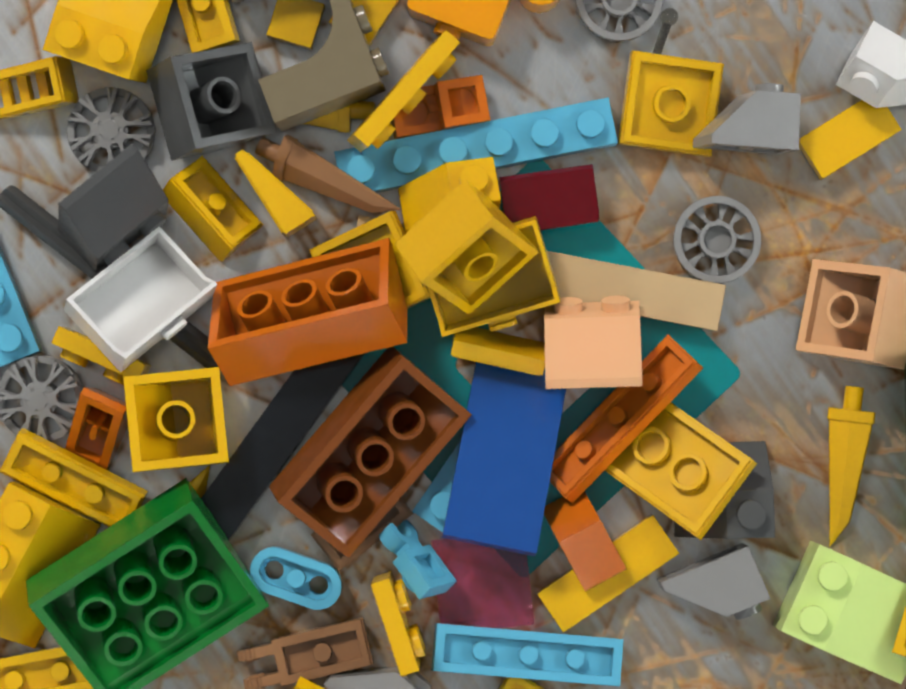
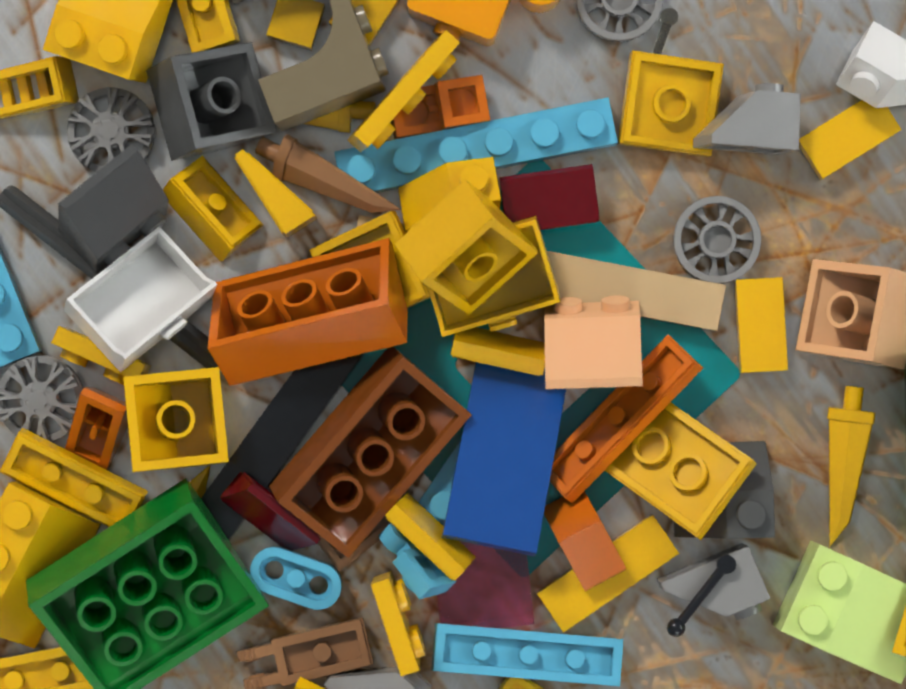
none -> dark red slope [220,472,321,551]
none -> yellow tile [385,492,476,581]
none -> black hinge [667,554,736,637]
none -> yellow tile [734,277,788,373]

